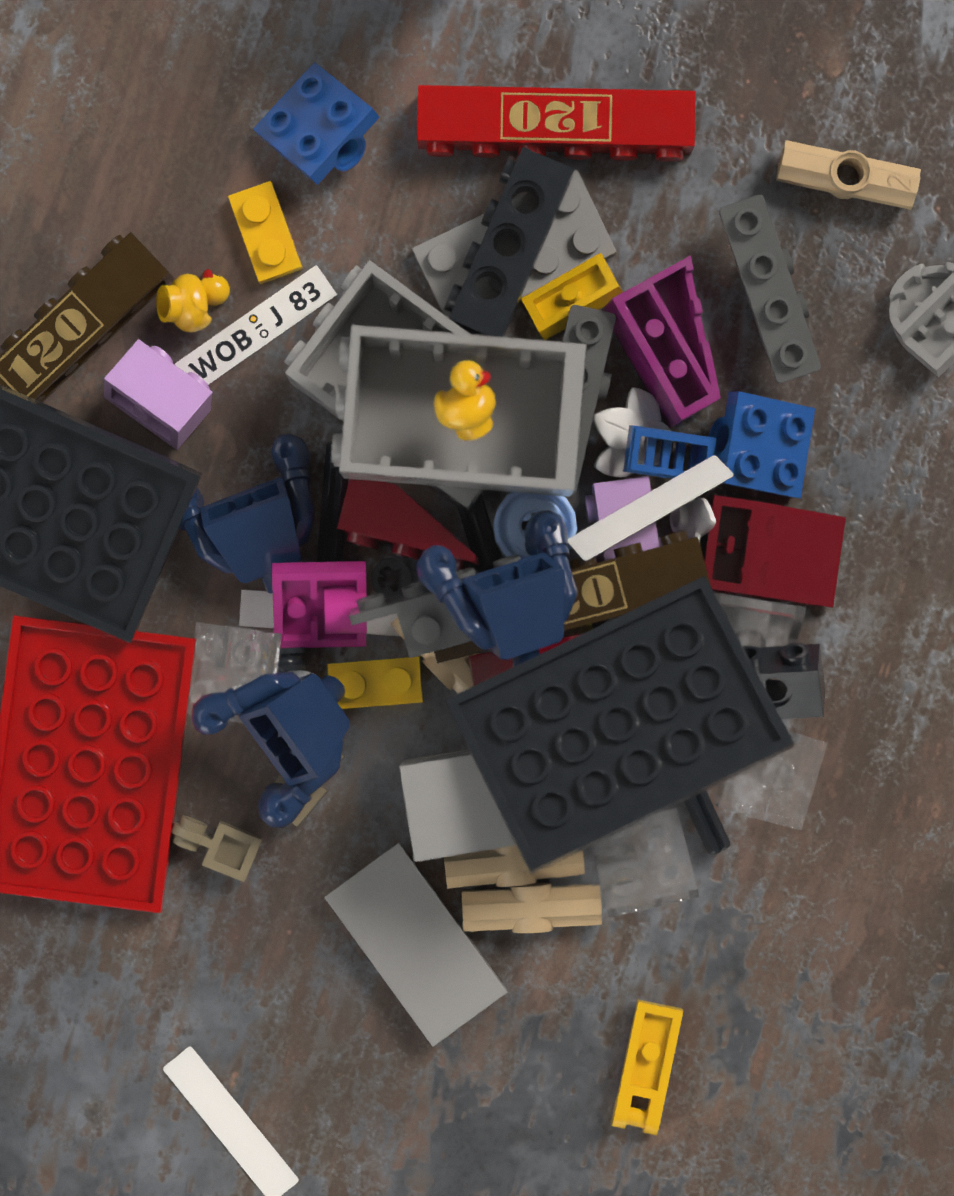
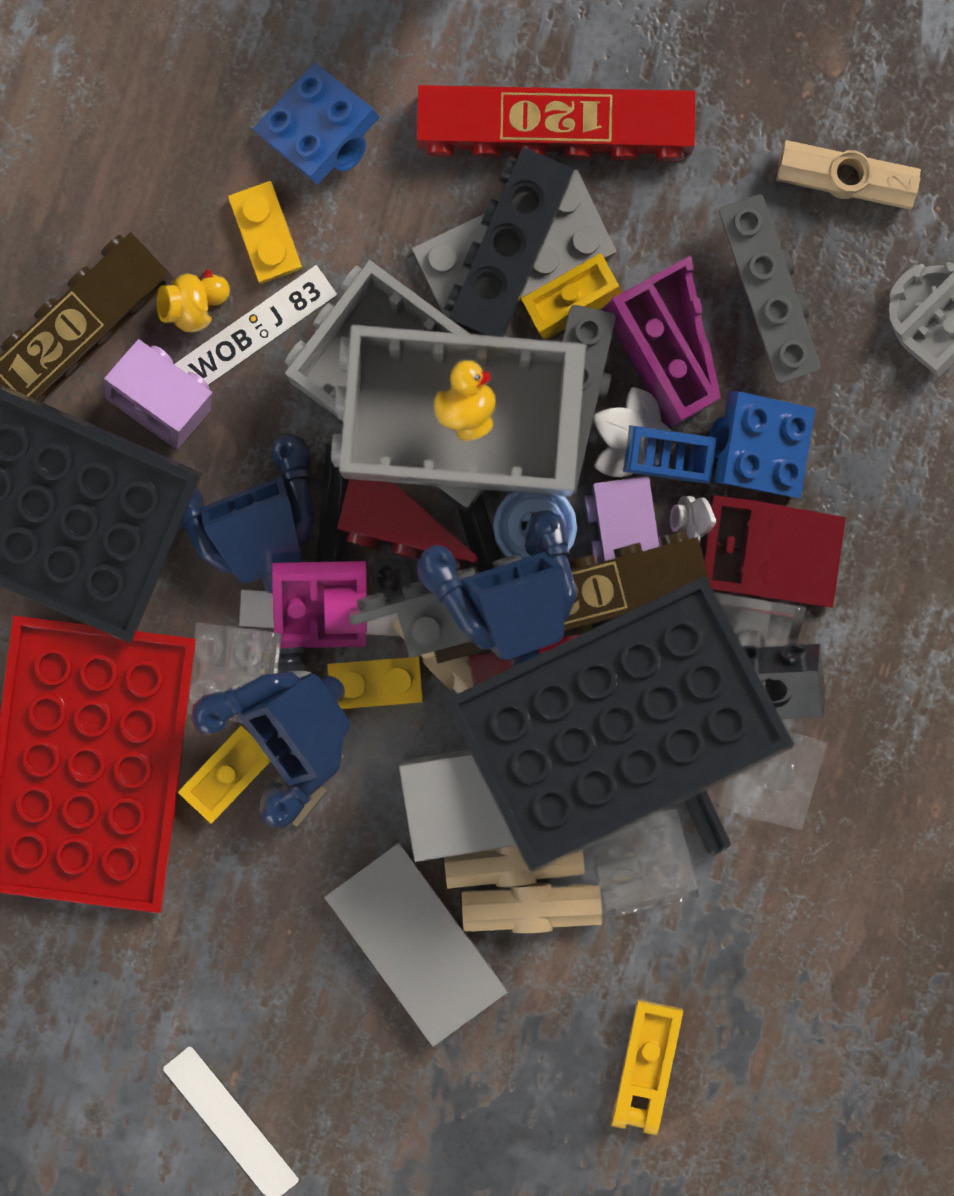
dark tan plate [171,815,263,882] -> none
white sticker [568,456,734,561] -> none
none -> yellow plate [178,725,271,824]

